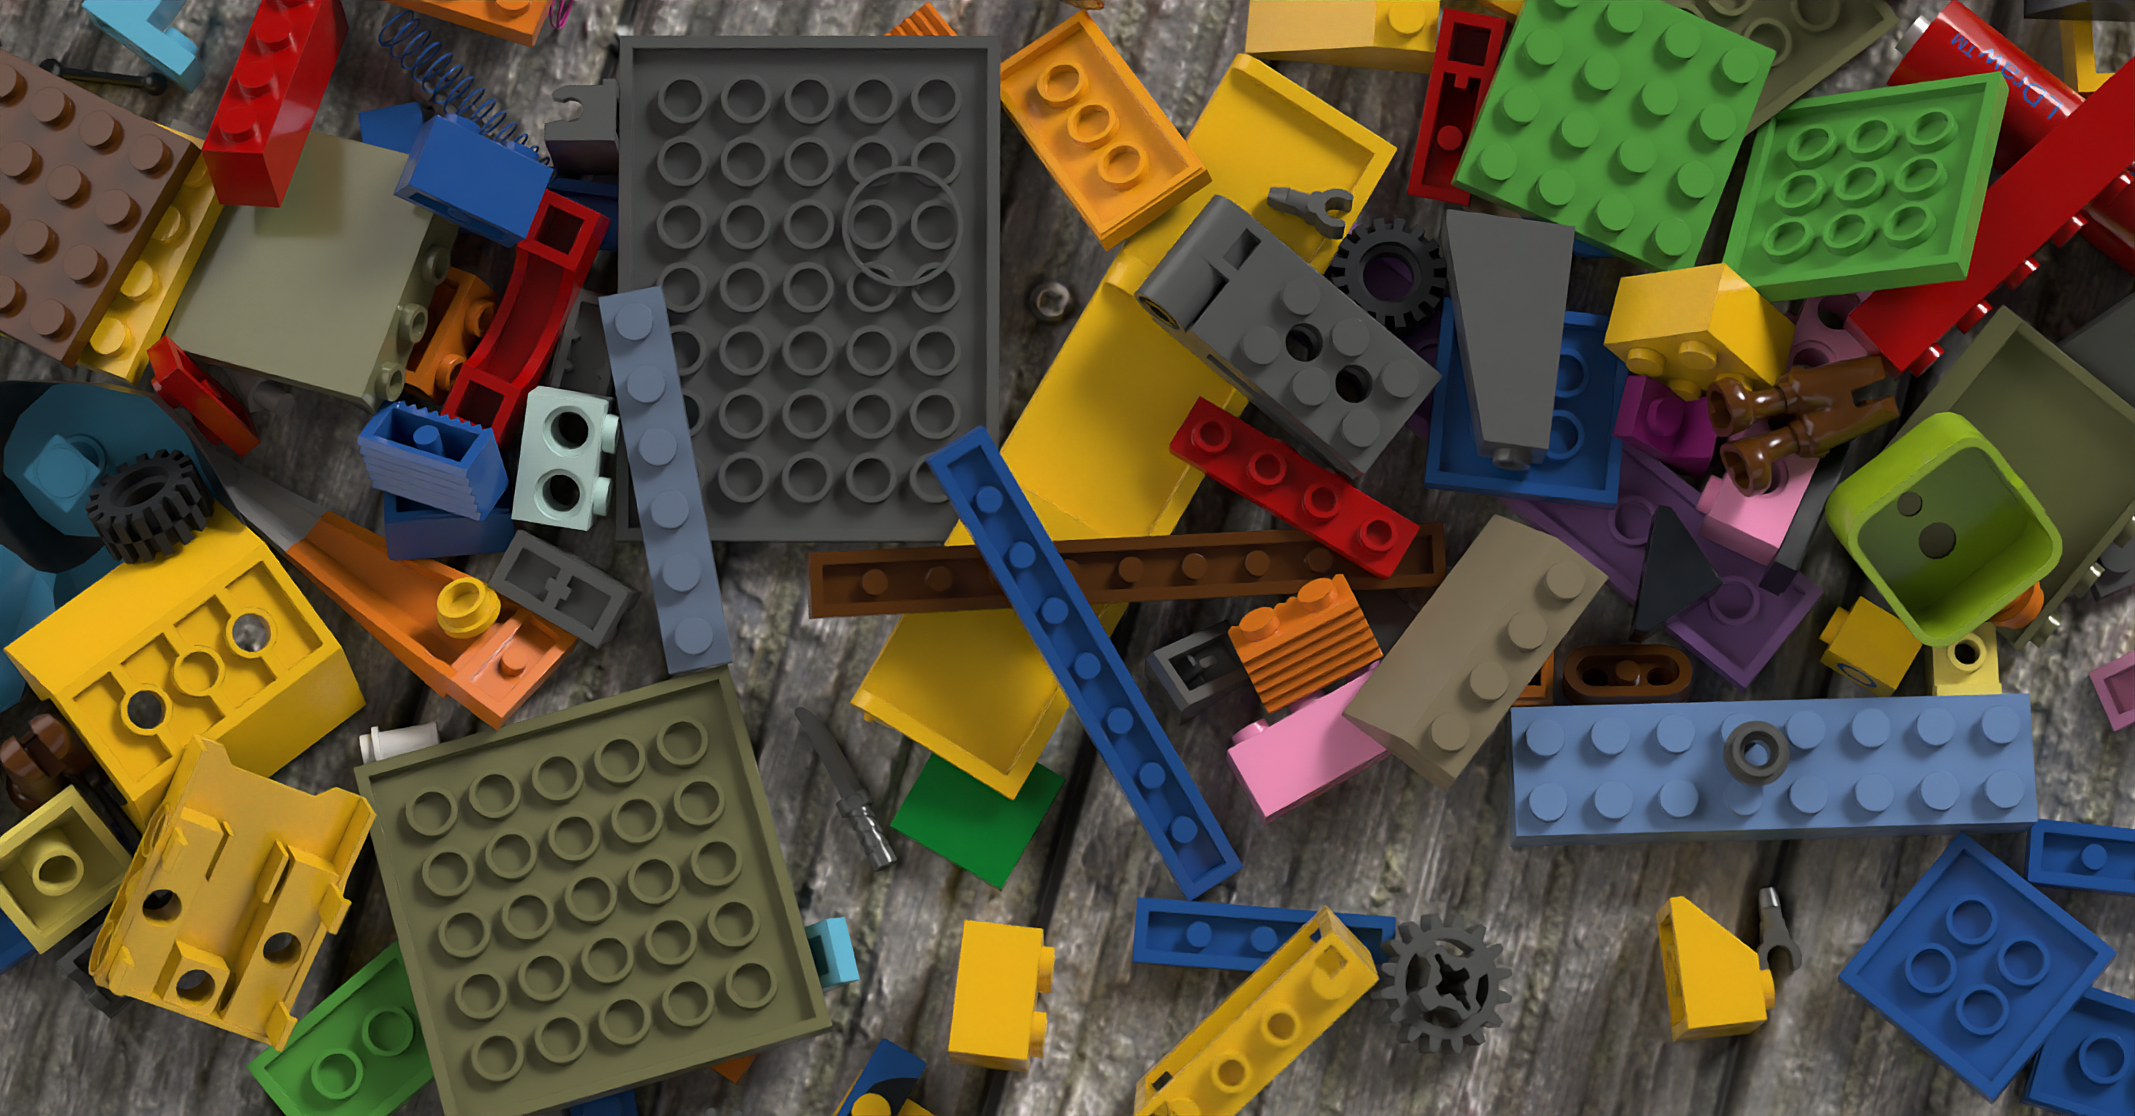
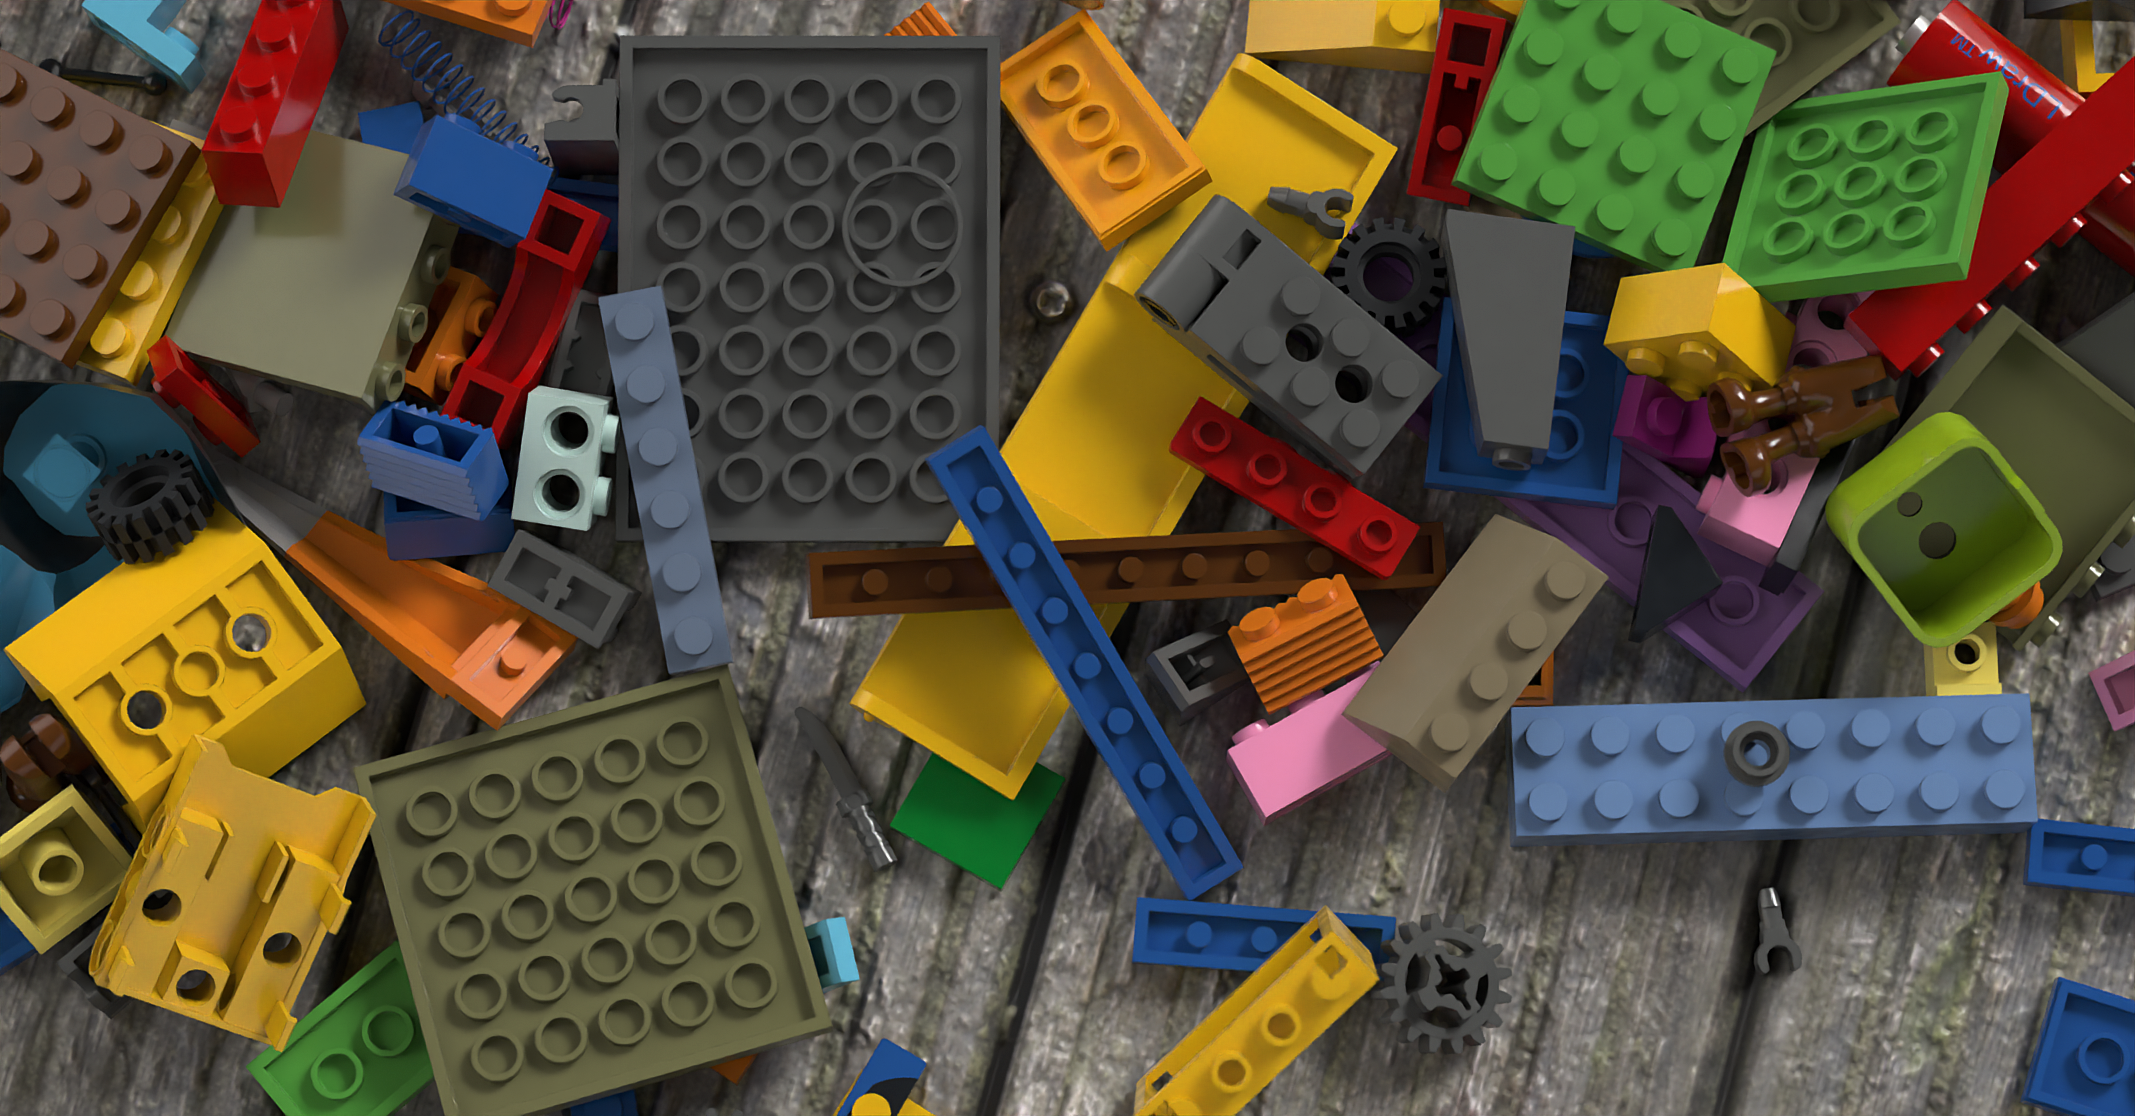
white pin [359,720,441,765] -> none
yellow plate [437,577,501,639] -> none
yellow brick [948,920,1055,1073] -> none
reddish brown plate [1562,644,1693,706] -> none
yellow slope [1655,896,1775,1042] -> none
yellow brick [1819,596,1923,697] -> none
blue plate [1838,830,2117,1105] -> none

